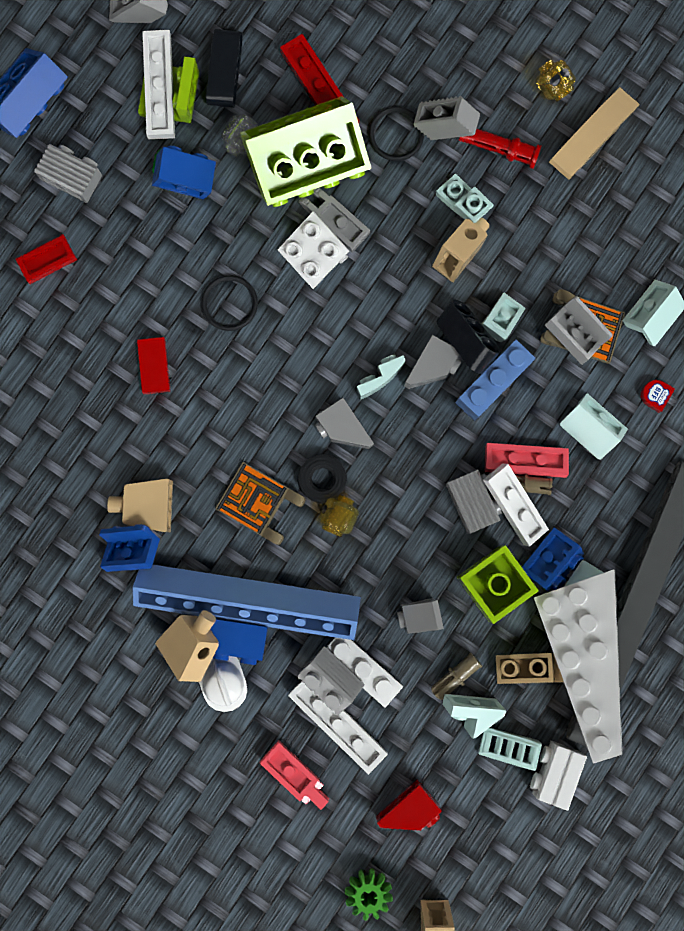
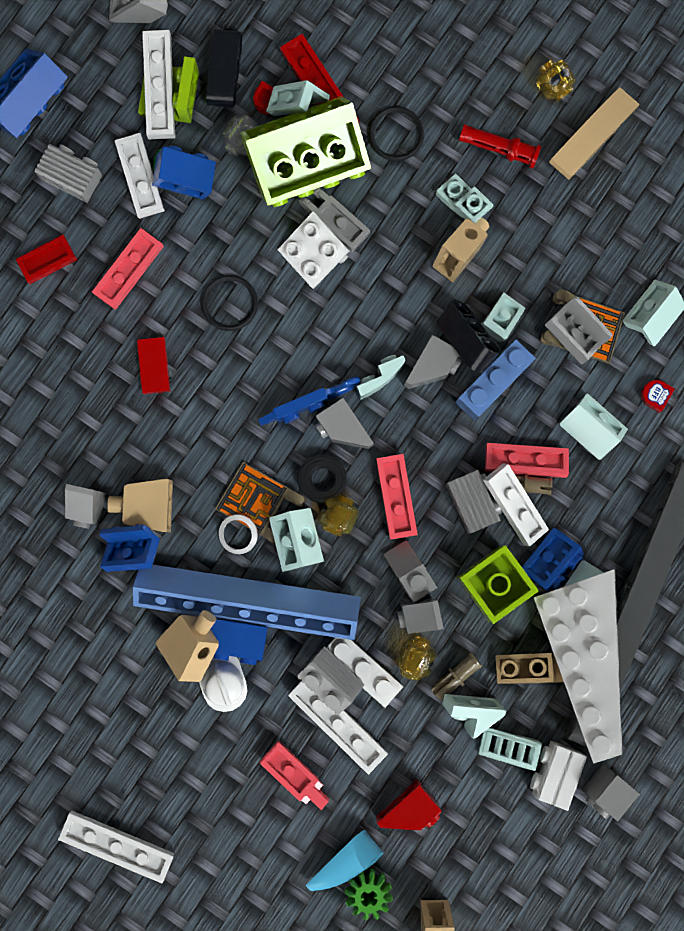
light grey brick [414,95,480,140] -> none
none -> white plate [58,811,175,883]
none -> light grey slope [65,484,106,529]
none -> coral plate [92,228,164,310]
none -> white plate [115,133,165,219]
none -> white piece [219,514,258,554]
none -> red tile [253,81,274,115]
none -> blue plate [258,376,361,426]
none -> light aqua panel [266,80,330,116]
none -> light aqua brick [269,508,324,572]
none -> medium azure piece [306,830,384,891]
none -> coral plate [376,454,418,540]
none -> light grey slope [383,540,437,603]
none -> clear yellow head [396,636,437,681]
none -> light grey brick [582,764,640,821]

